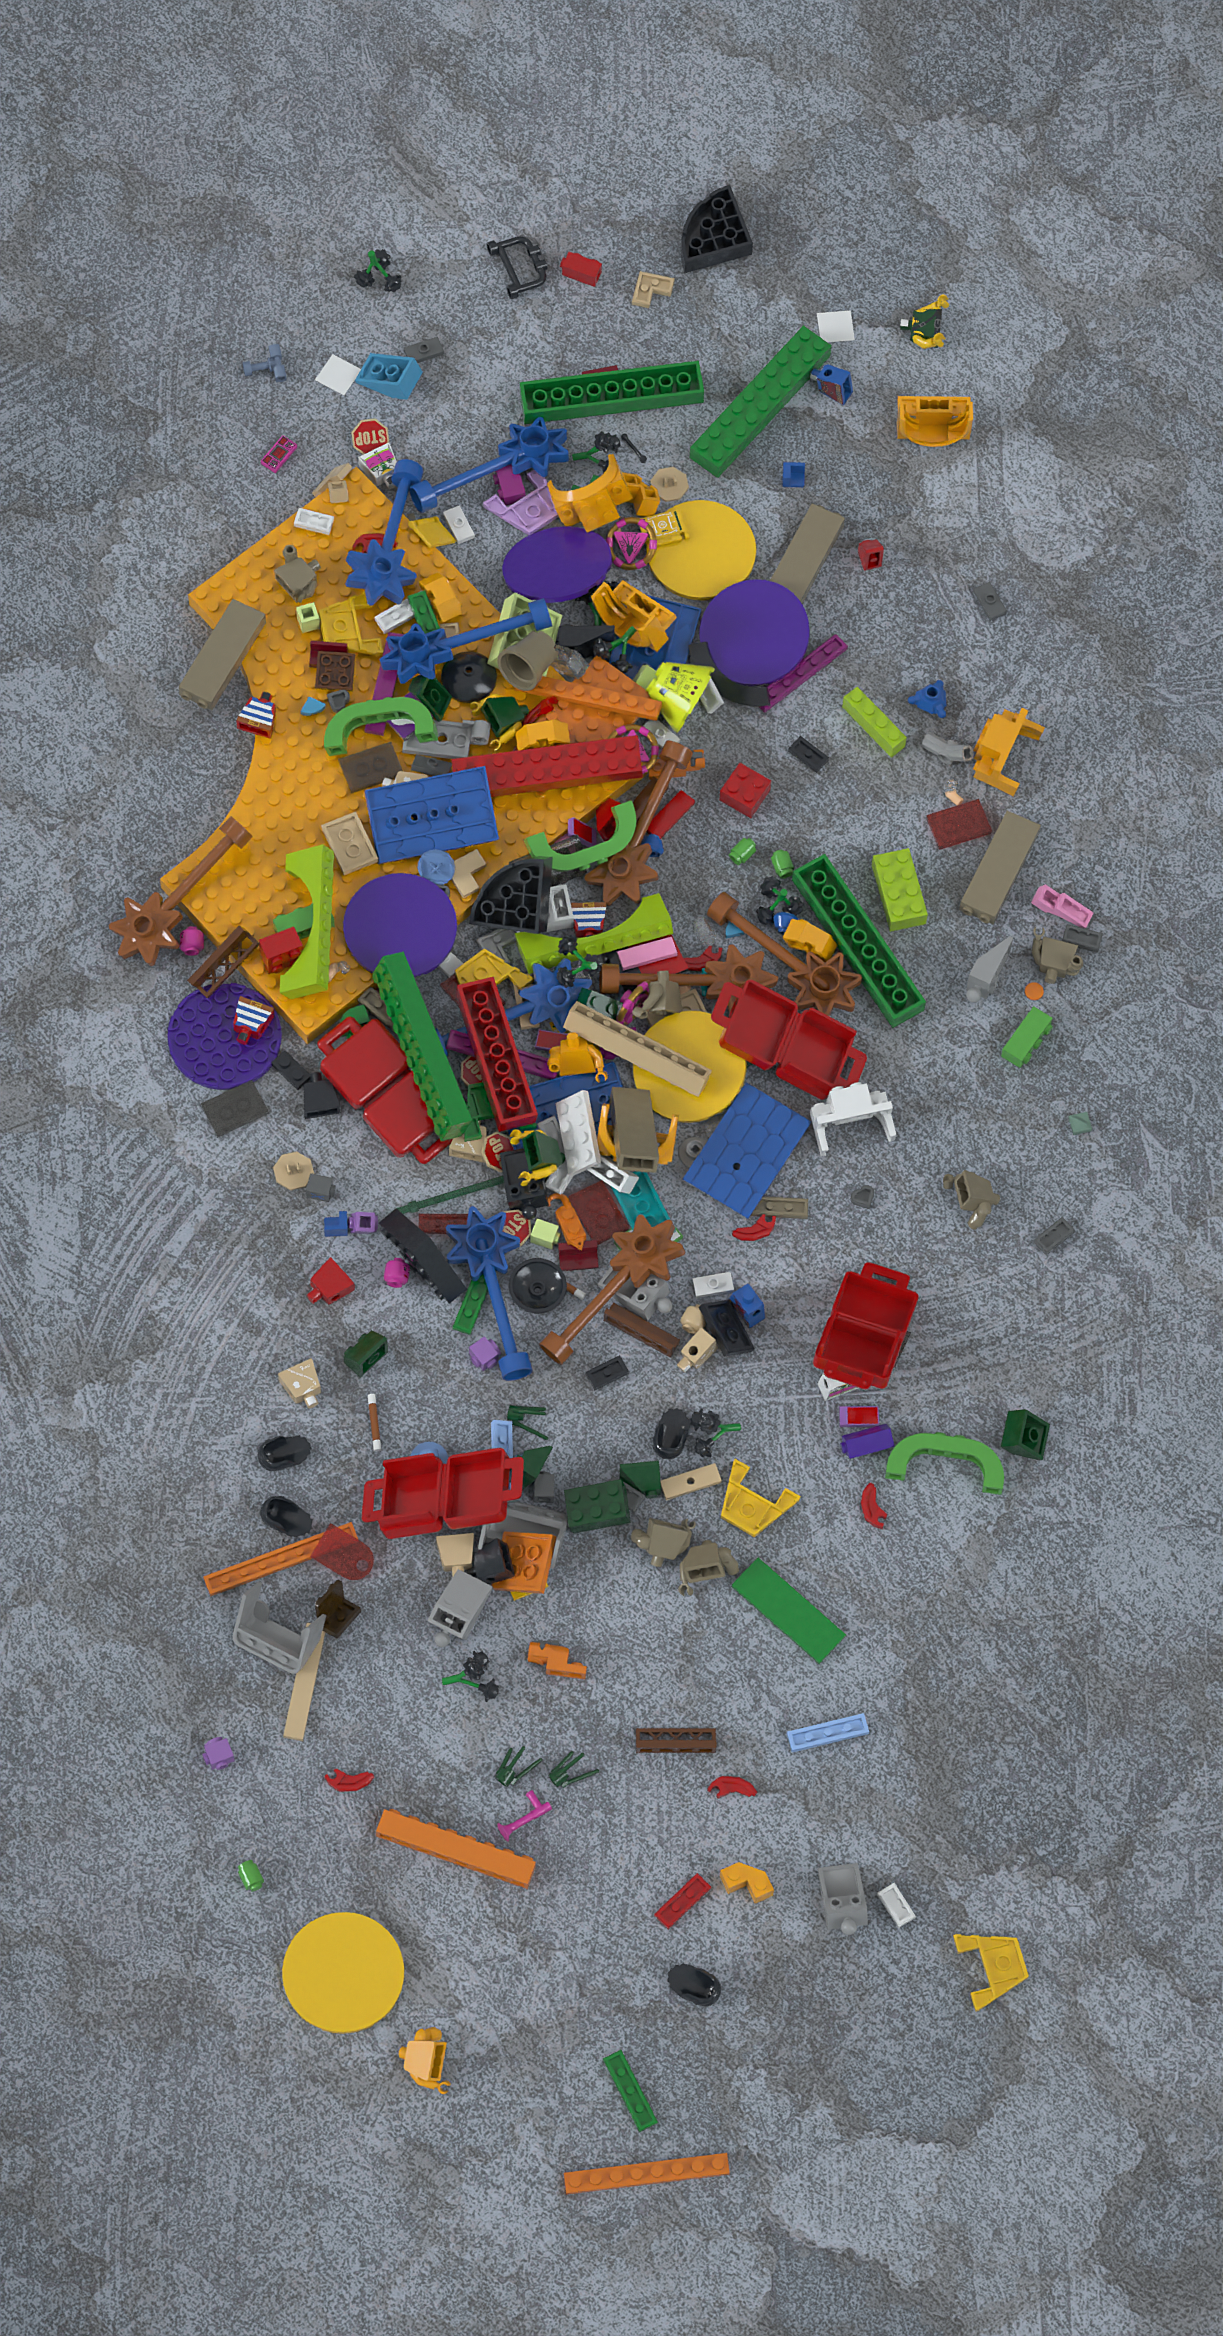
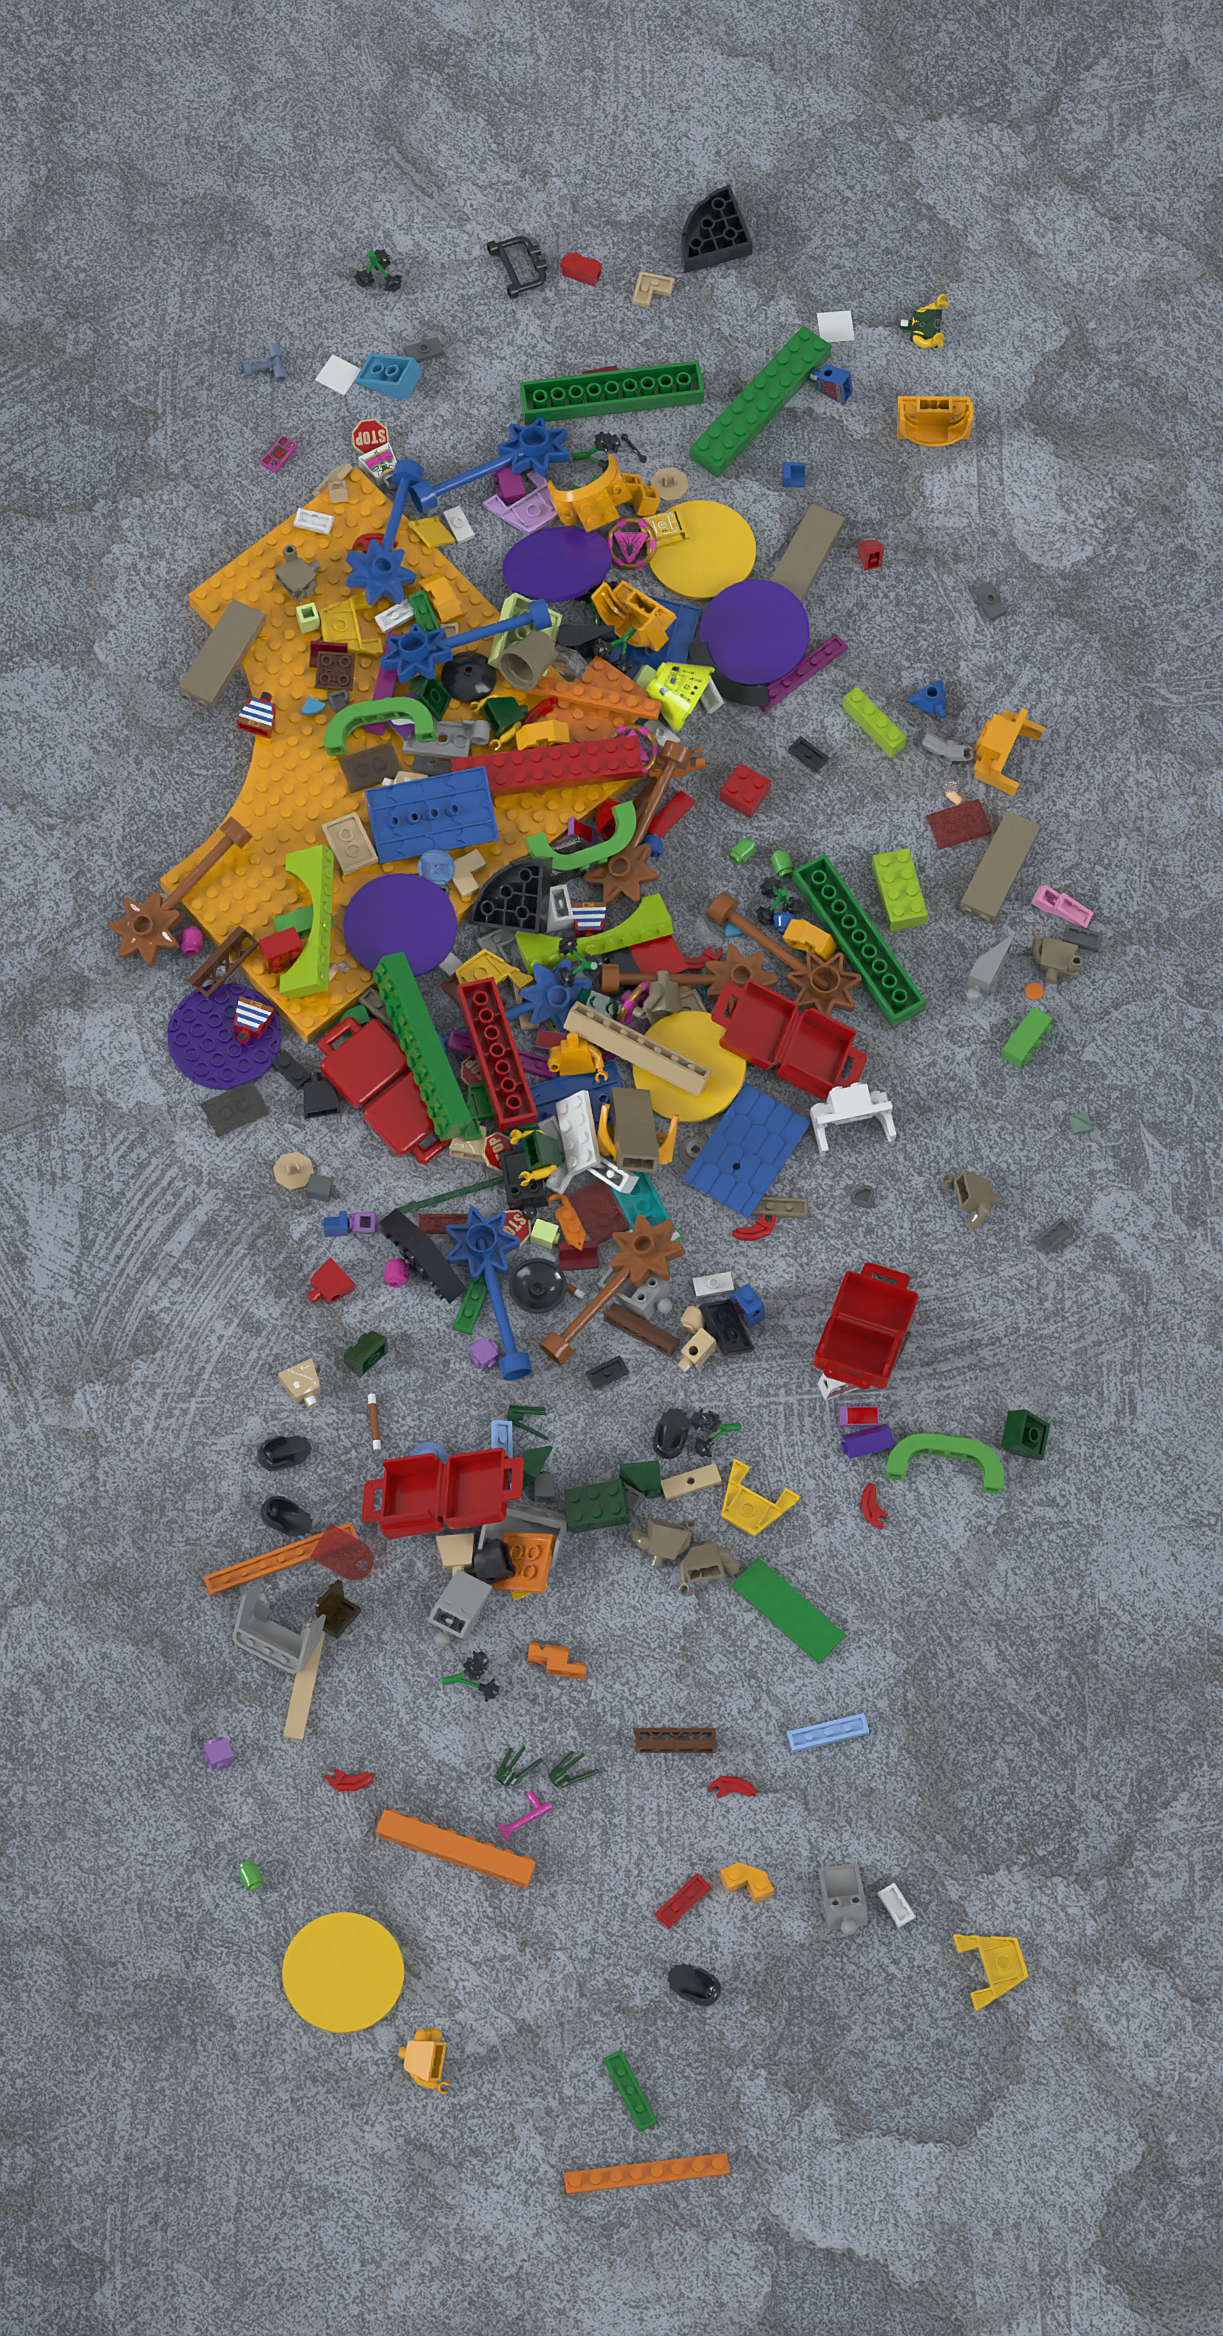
bright pink tile [617,937,677,971] -> none

